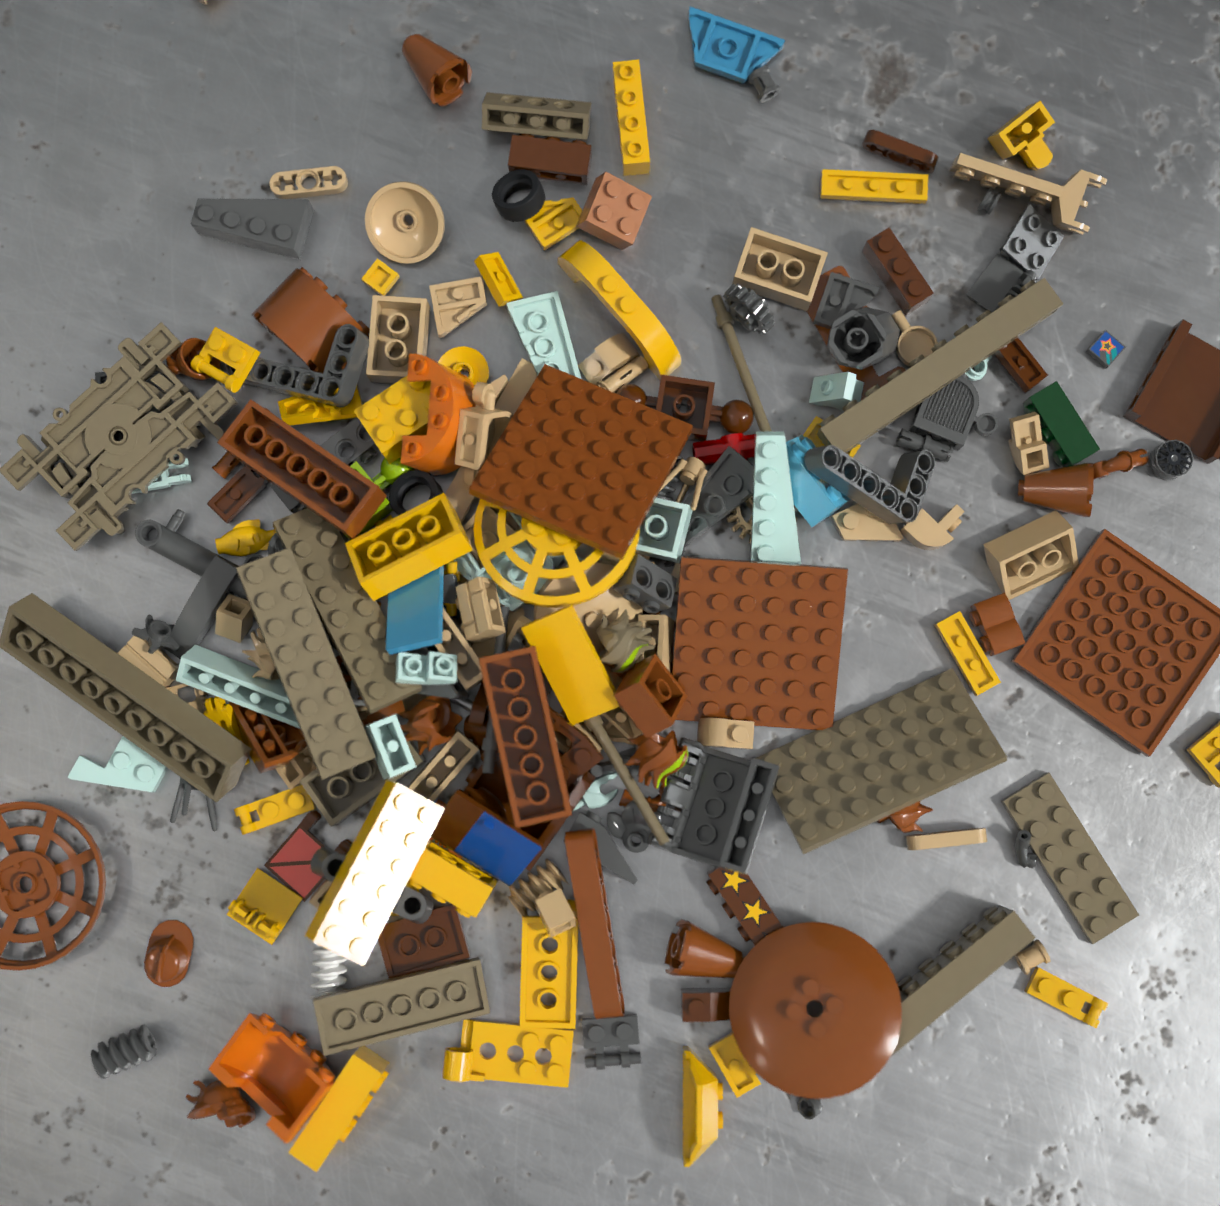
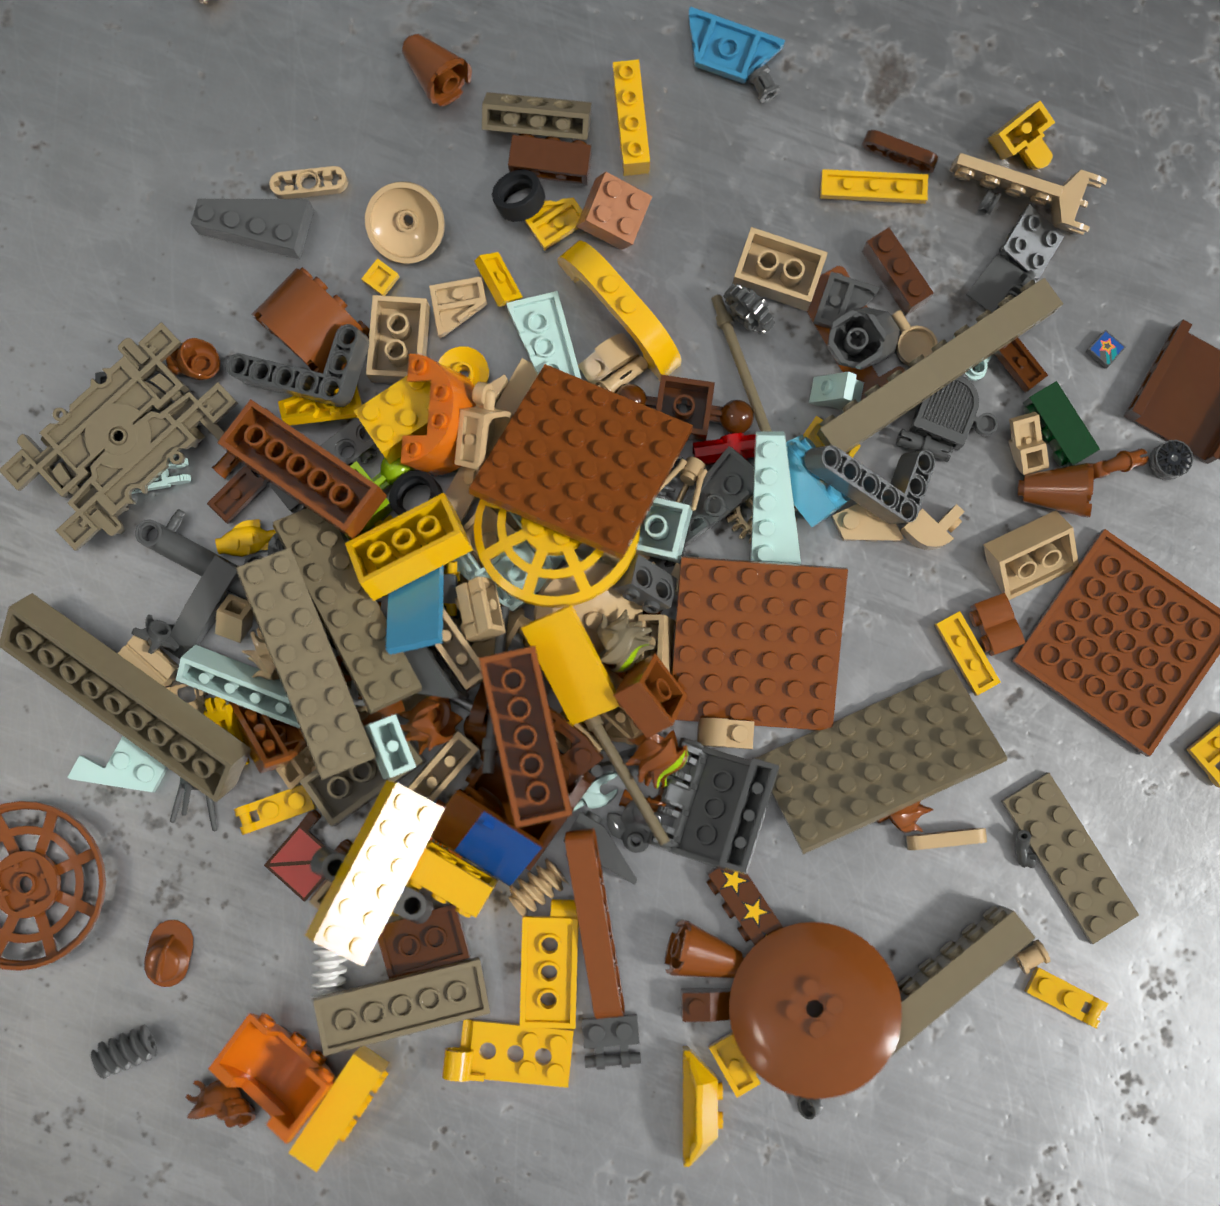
yellow plate [191,327,261,393] -> none
yellow hinge [226,868,303,945] -> none
light aqua slope [395,652,457,685] -> none
tan brick [535,888,576,938] -> none

